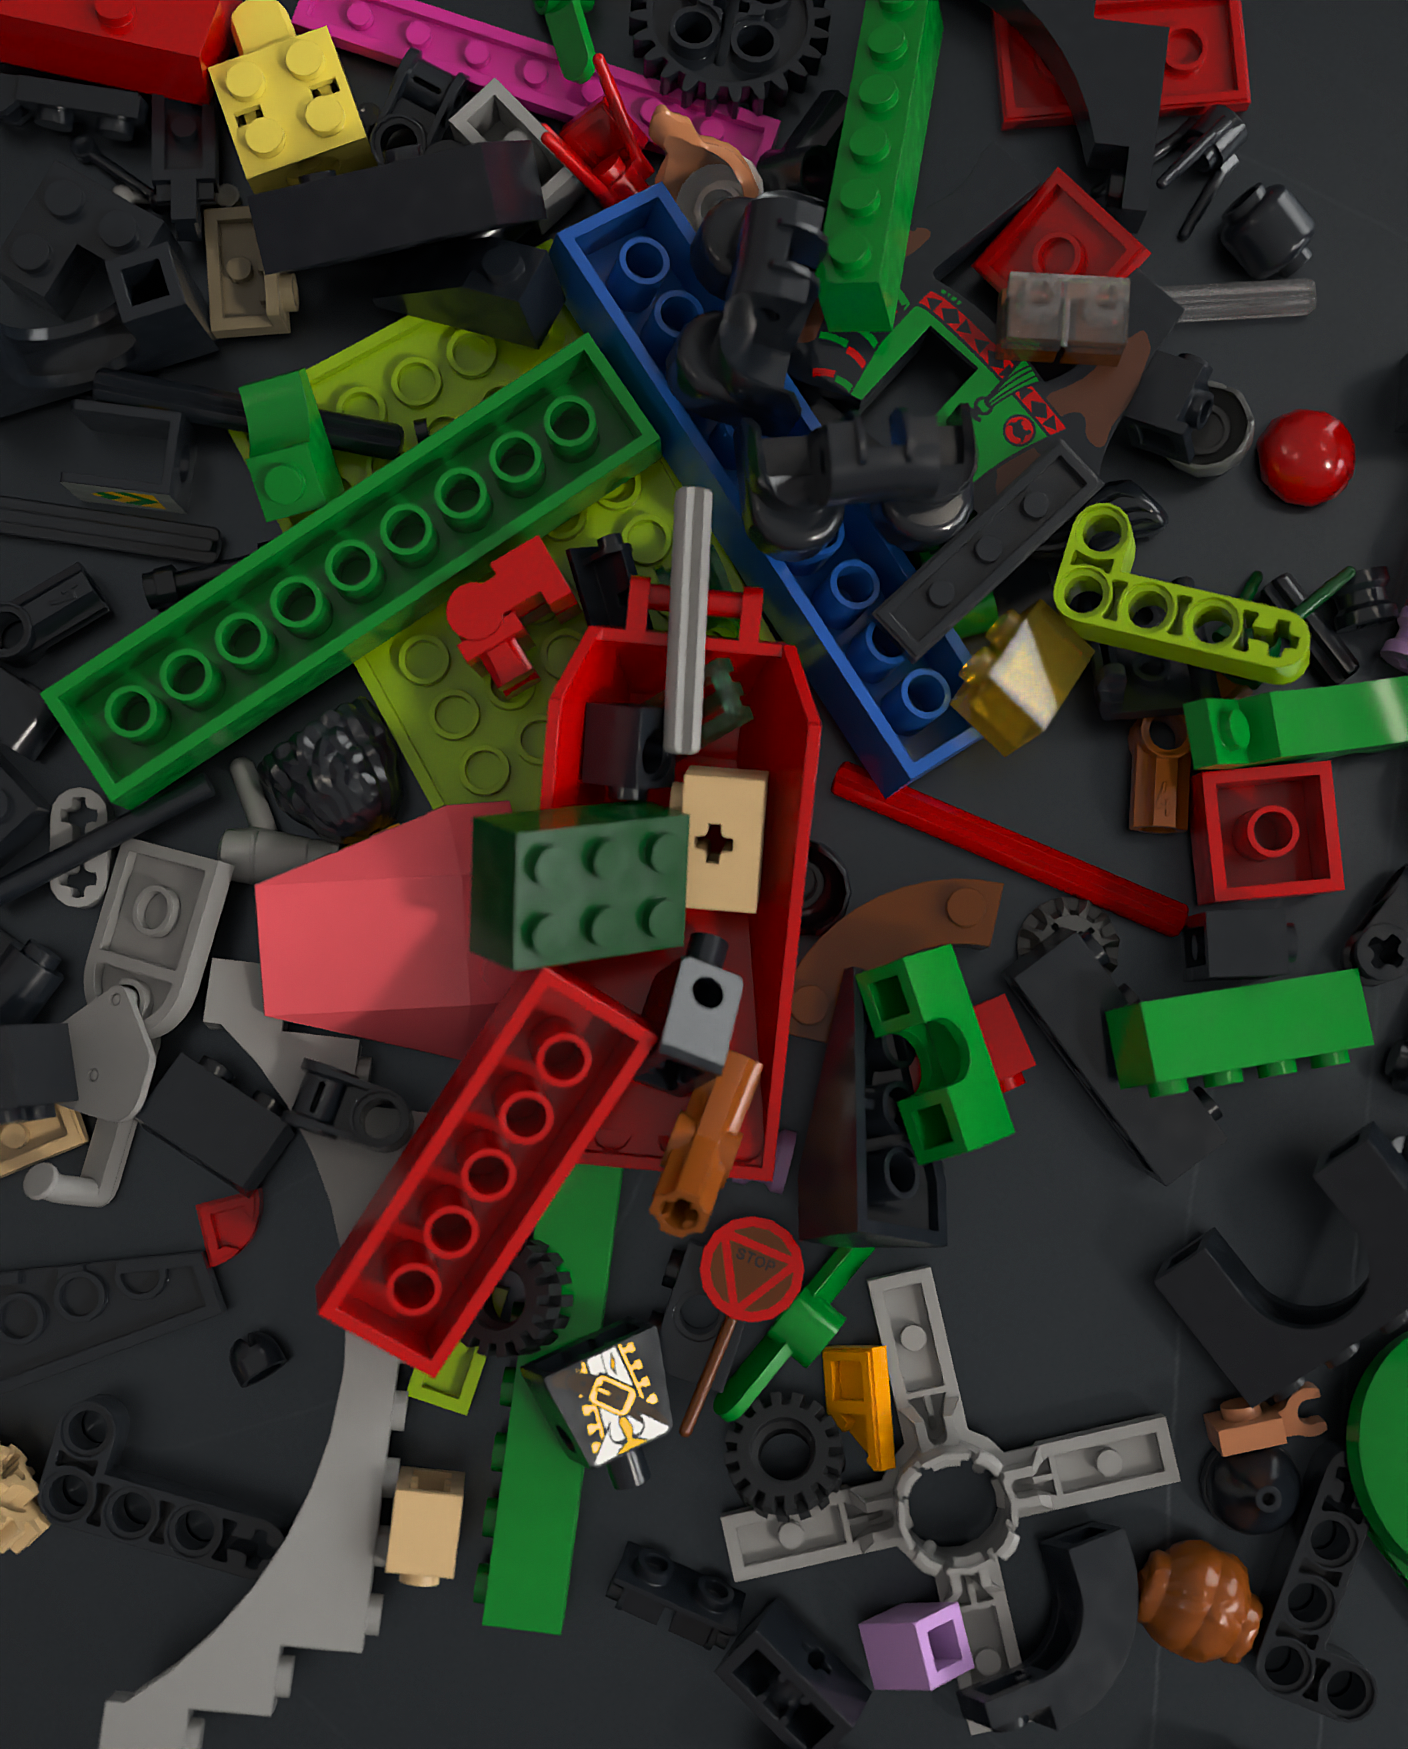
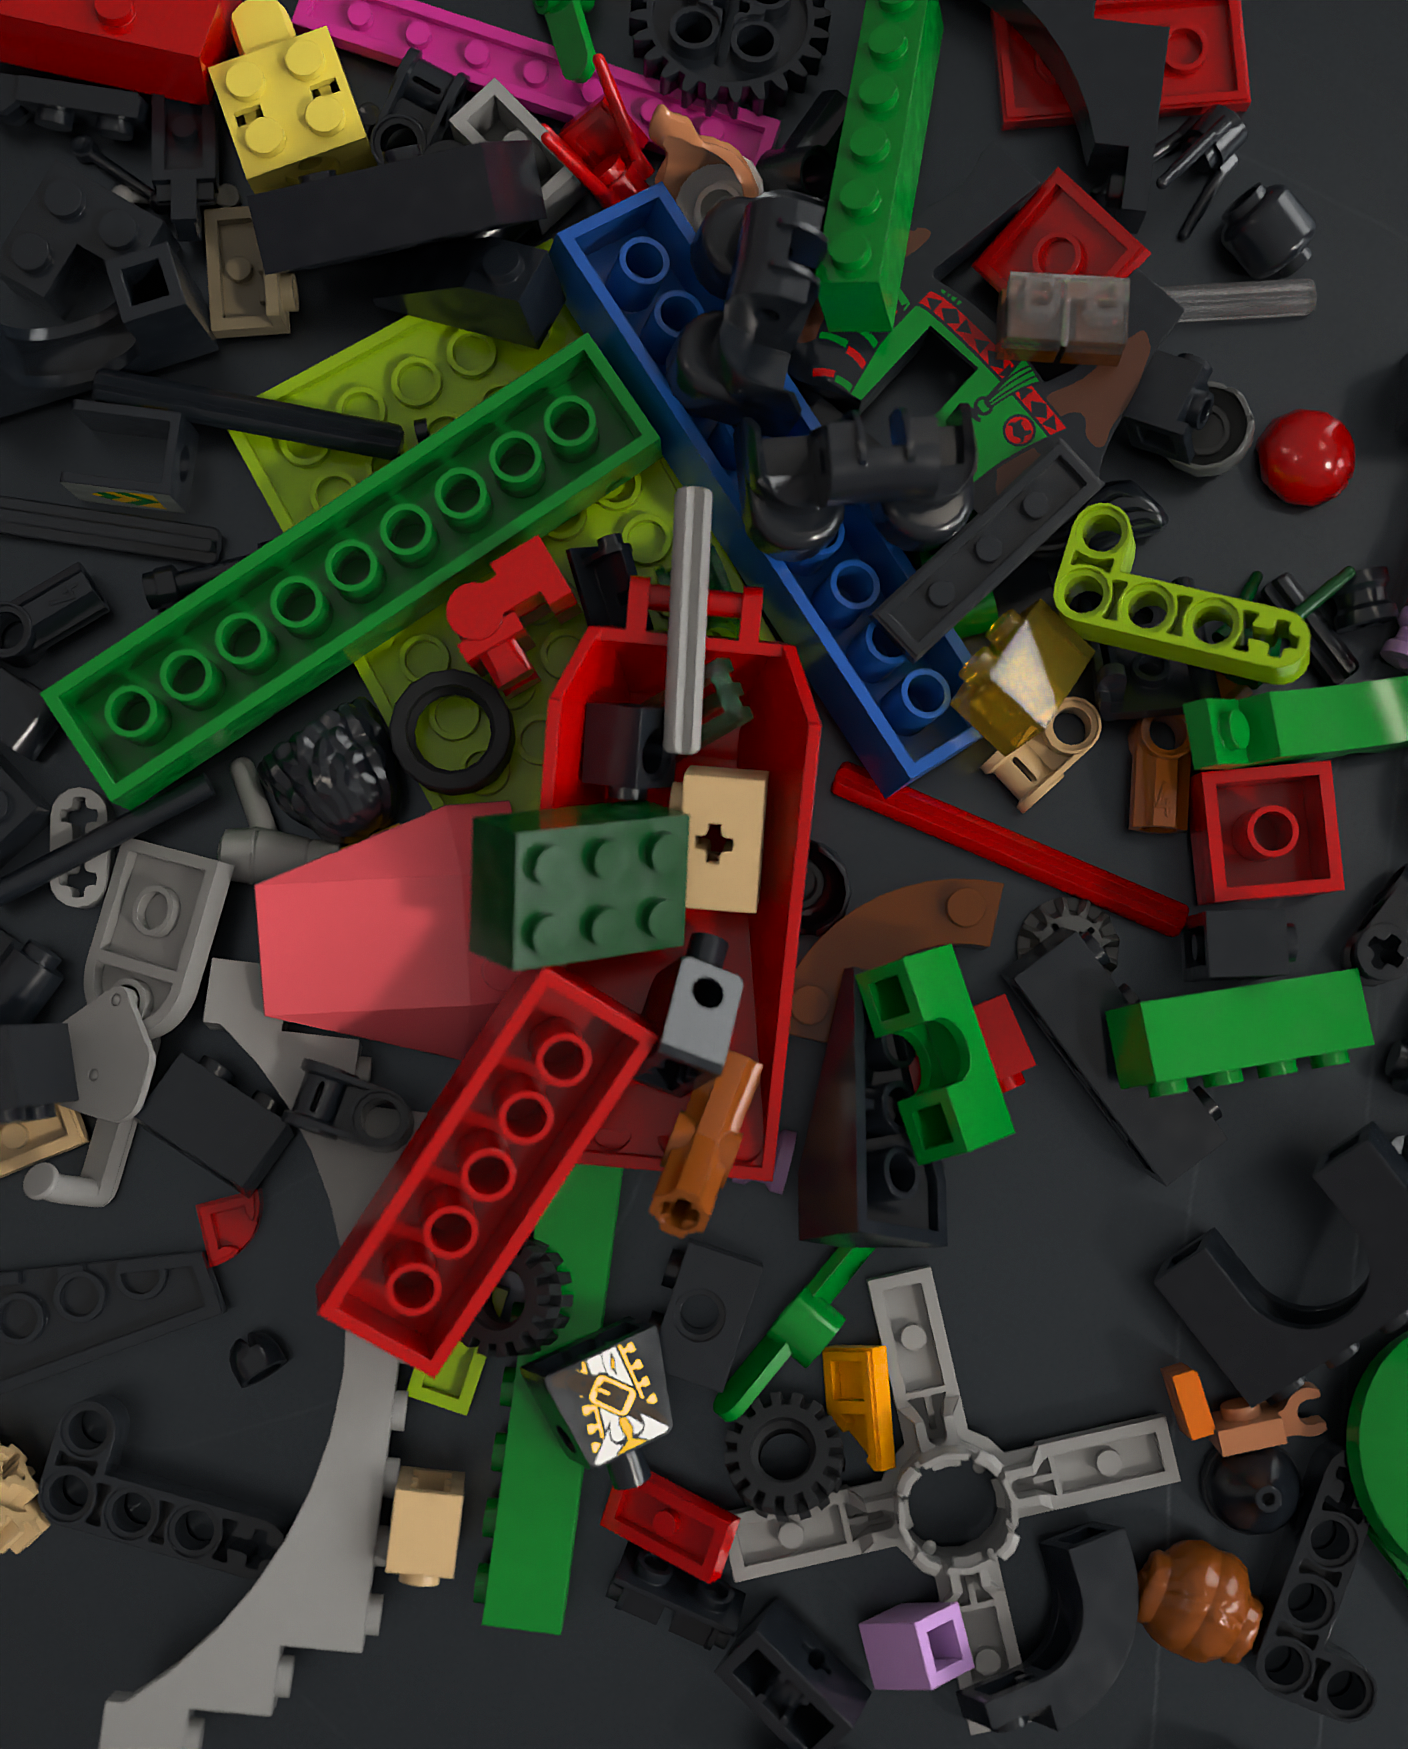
green arch [238,367,345,523] -> none
piece [679,1216,805,1438] -> none
none -> black tyre [389,669,516,796]
none -> red plate [600,1471,741,1584]
none -> tan piece [980,696,1102,814]
none -> orange tile [1160,1362,1215,1441]

